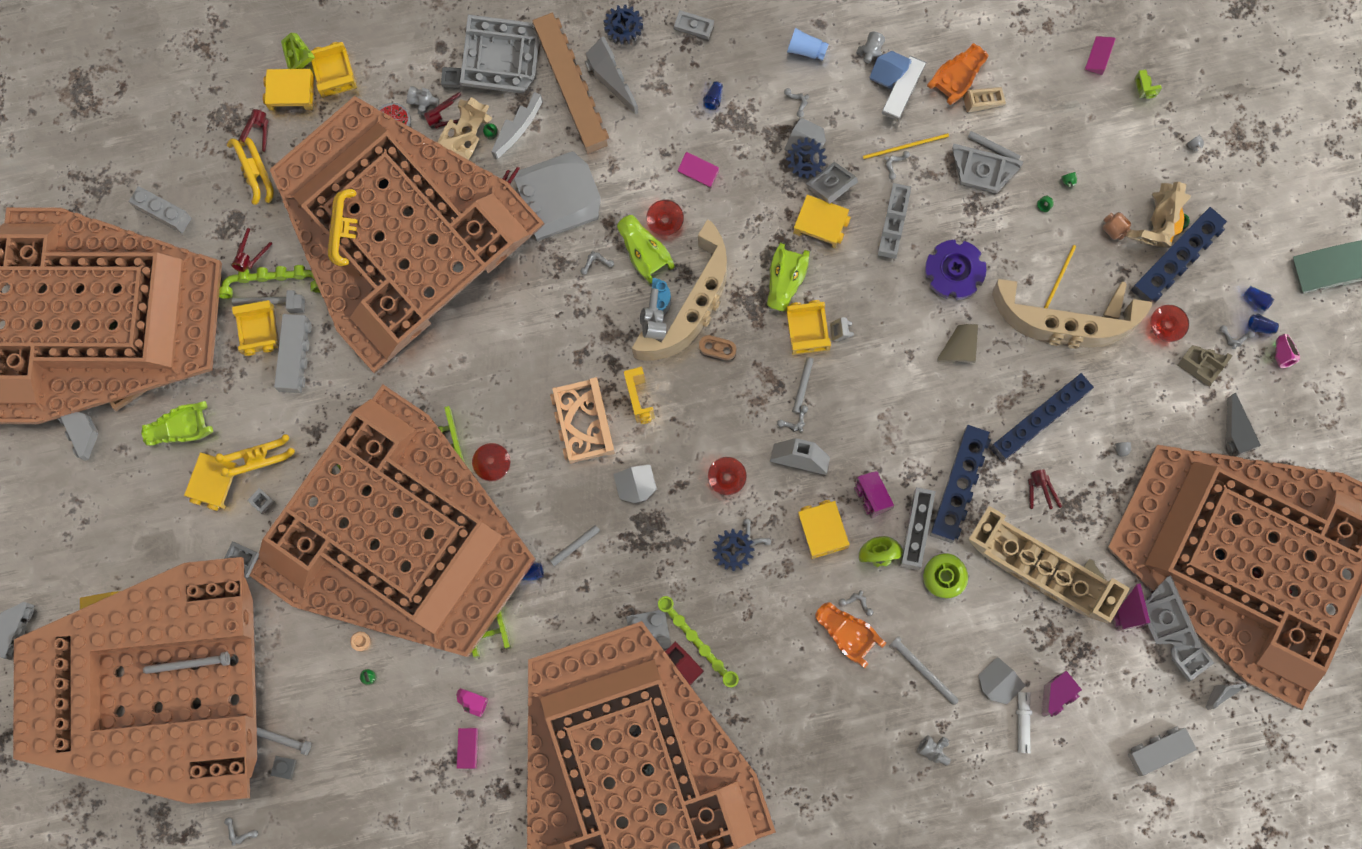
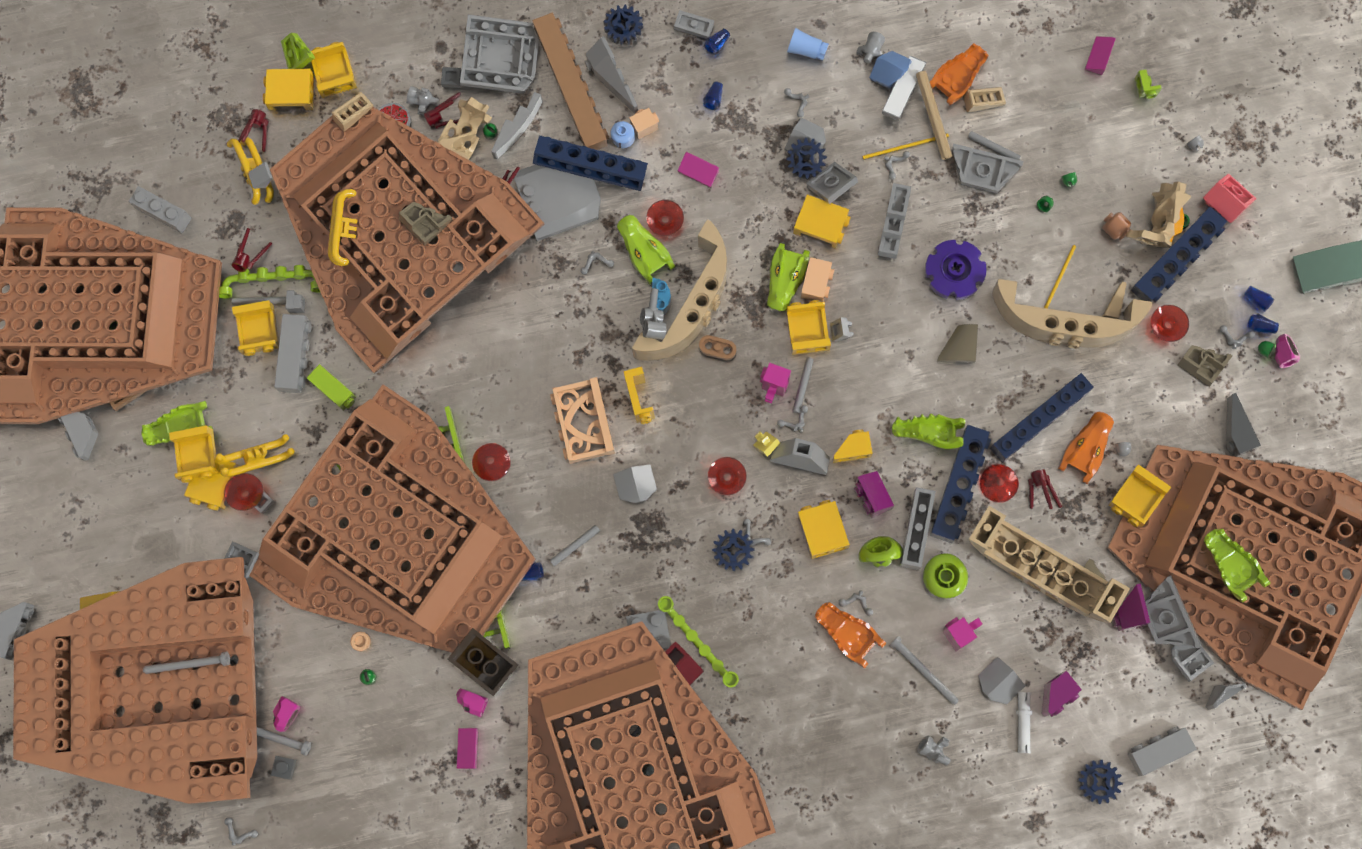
none -> yellow panel [169,425,219,483]
none -> clear red dish [224,473,263,511]
none -> light grey slope [248,162,272,189]
none -> dark pink rock [273,696,301,732]
none -> lime brick [307,364,356,411]
none -> tan slope [332,92,373,131]
none -> dark tan slope [399,202,452,246]
none -> dark brown slope [447,628,518,696]
none -> dark blue brick [533,135,648,191]
none -> light blue head [610,121,635,149]
none -> light nougat brick [629,108,659,139]
none -> clear blue cone [704,28,730,55]
none -> light yellow tile [753,431,780,457]
none -> dark pink brick [760,362,791,404]
none -> light nougat brick [801,257,835,302]
none -> yellow slope [833,429,873,463]
none -> lime animal [892,414,965,449]
none -> tan axle [916,71,952,160]
none -> dark pink brick [943,617,983,651]
none -> clear red dish [980,464,1019,503]
none -> orange animal [1058,411,1114,484]
none -> dark blue gear [1077,760,1123,804]
none -> yellow panel [1109,464,1171,528]
none -> coral slope [1203,174,1256,223]
none -> lime animal [1204,529,1271,603]
none -> green hinge [1258,341,1275,358]

